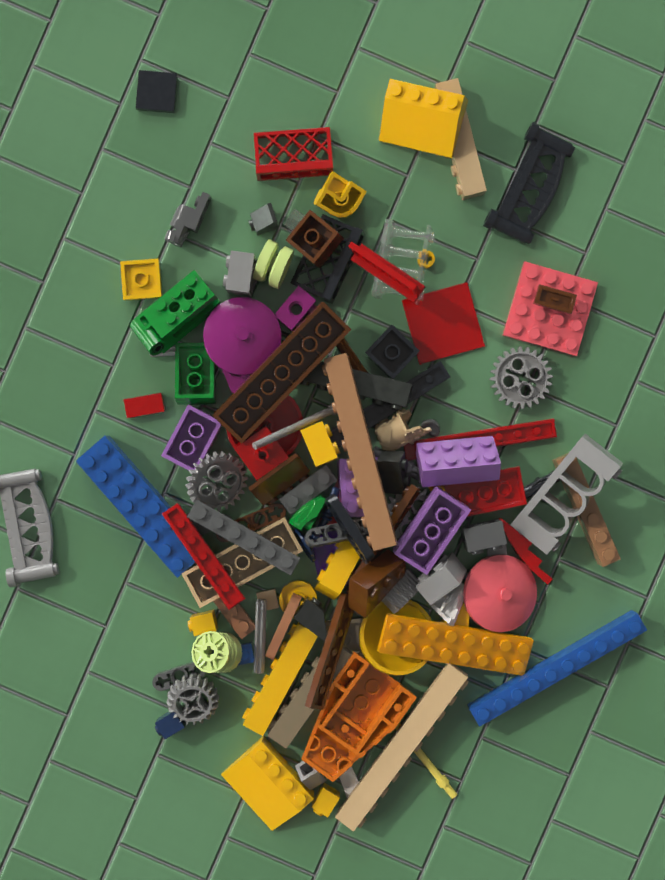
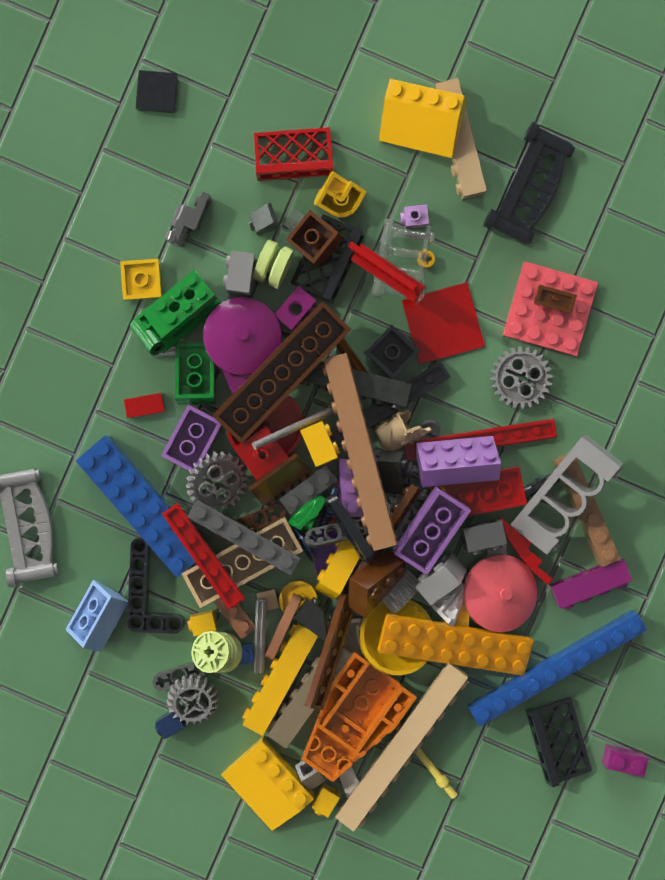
none -> light blue slope [66,580,128,653]
none -> black beam [127,536,185,634]
none -> lavender brick [400,204,429,230]
none -> black fence [525,697,592,787]
none -> magenta brick [549,557,632,610]
none -> magenta brick [601,744,649,777]

